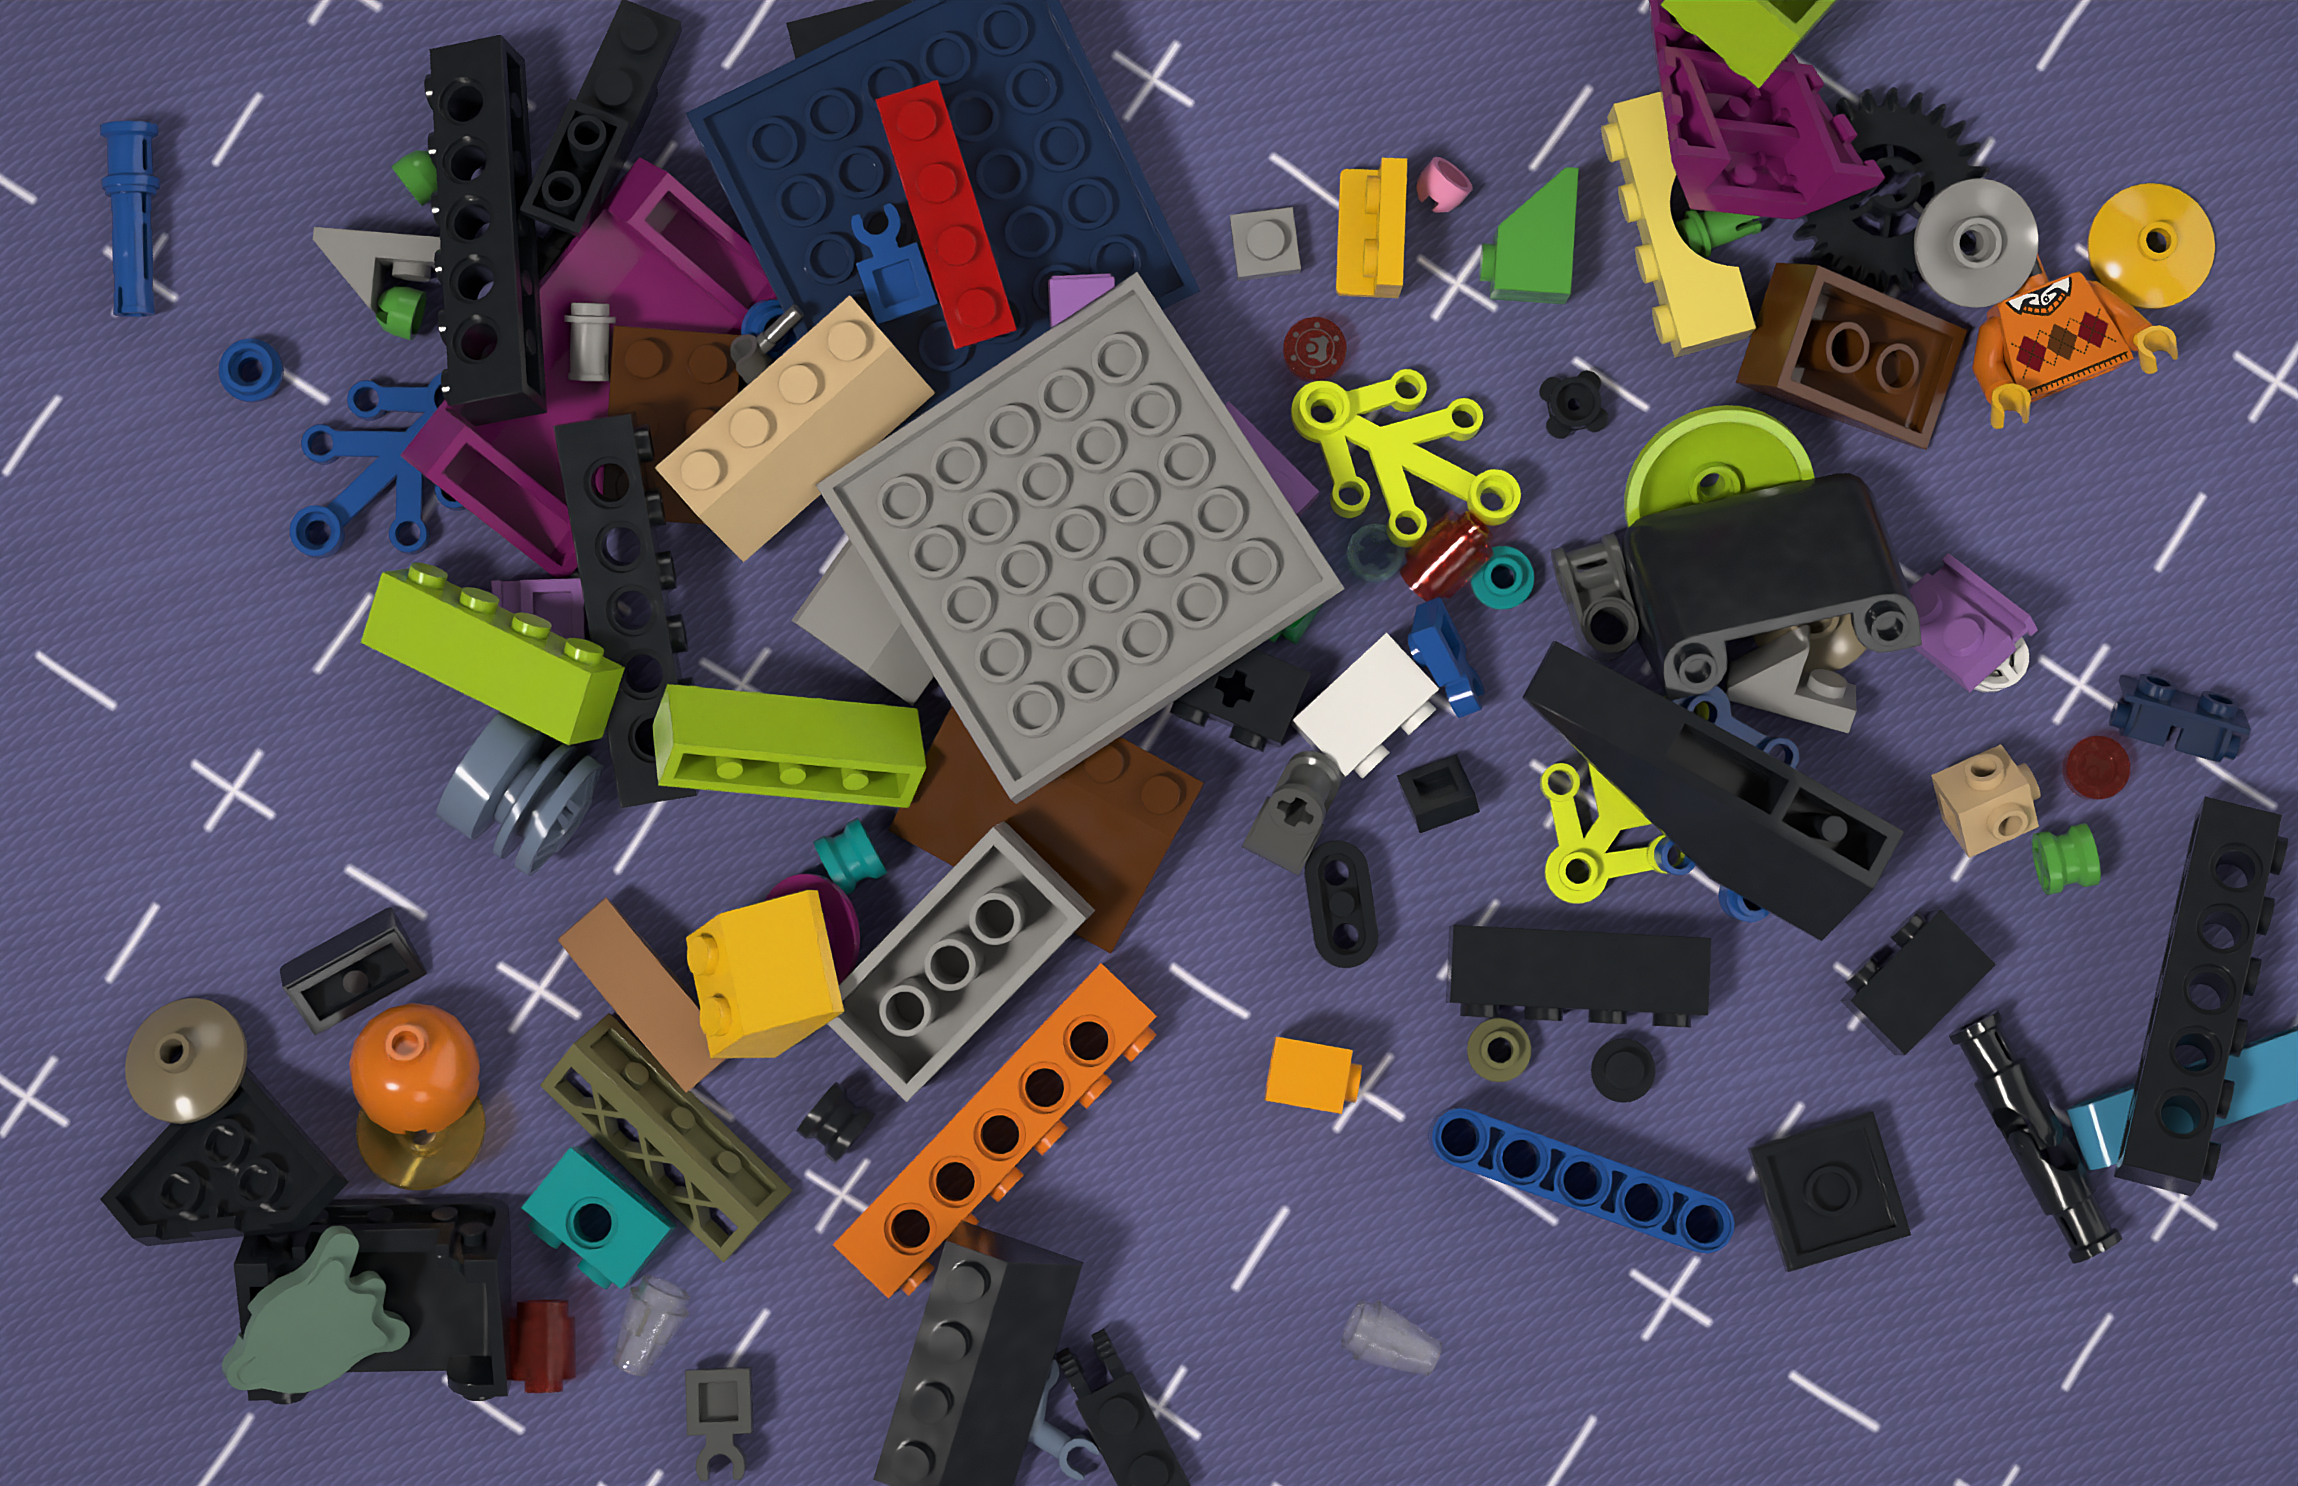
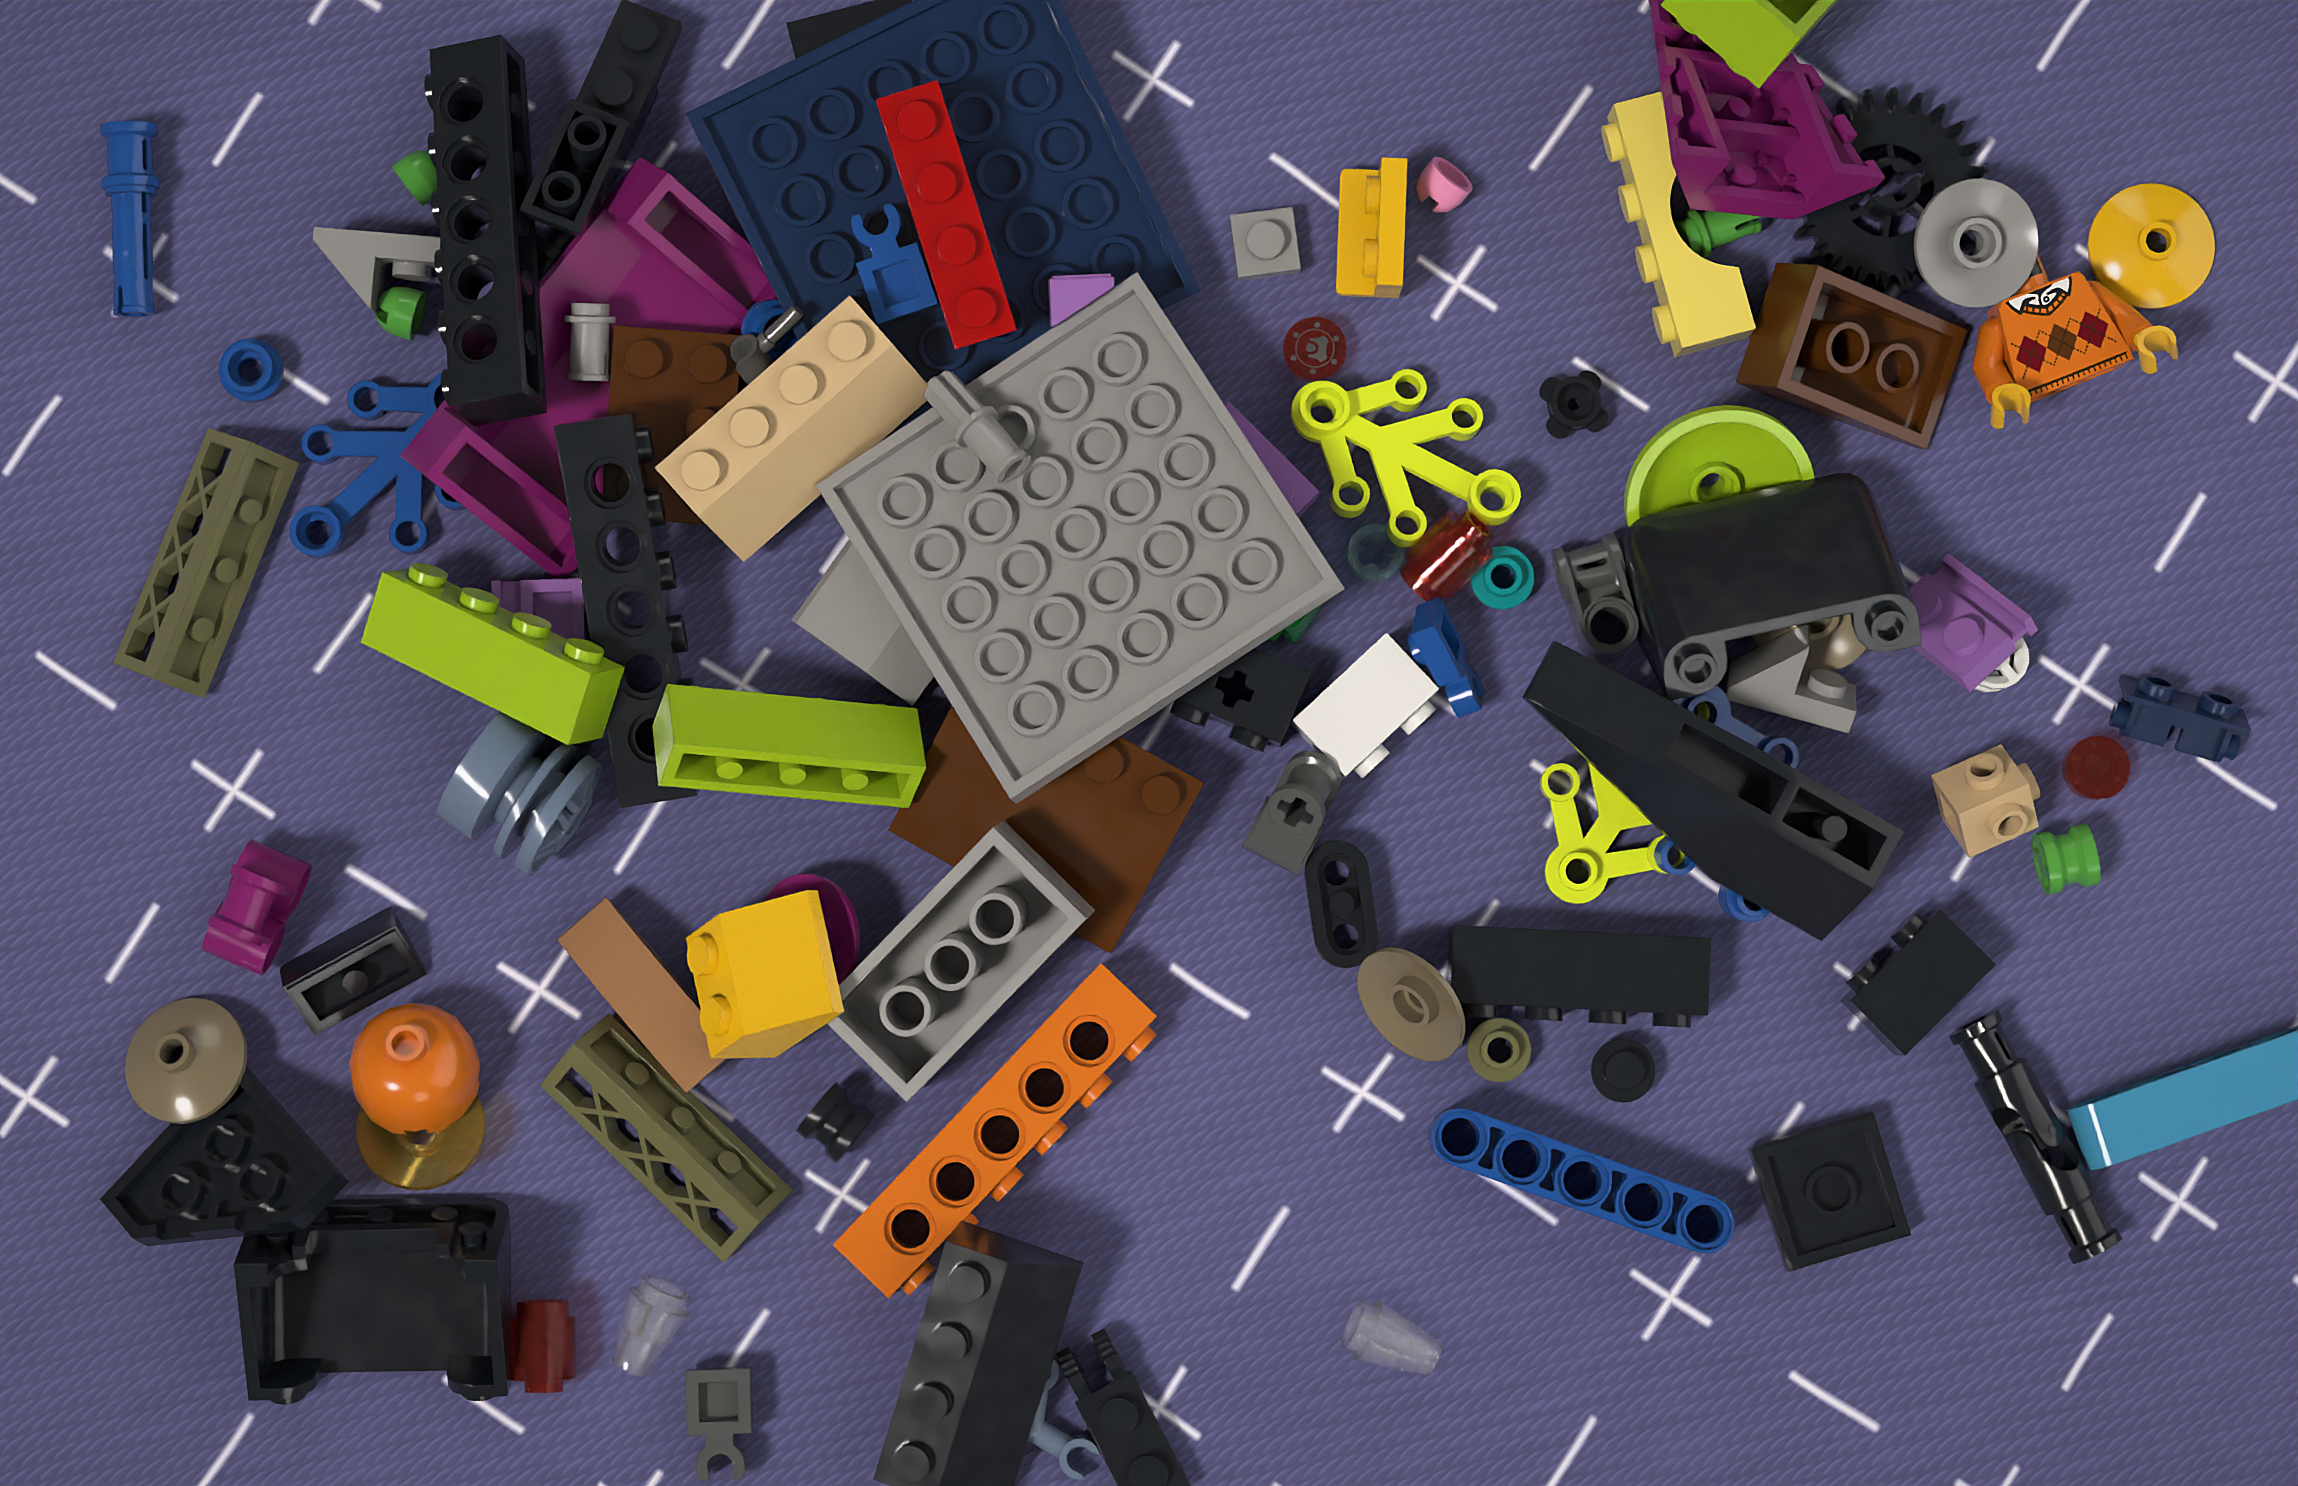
sand green tile [222,1226,410,1394] -> none
teal brick [521,1145,677,1290] -> none
teal wheel [813,817,888,895] -> none
light orange brick [1264,1037,1362,1114] -> none
black plate [1397,754,1480,833] -> none
bright green slope [1479,167,1579,305] -> none
black brick [2114,796,2288,1196] -> none
none -> olive fence [113,428,299,698]
none -> magenta piece [202,839,312,976]
none -> light grey axle [924,371,1031,484]
none -> dark tan dish [1357,947,1465,1061]

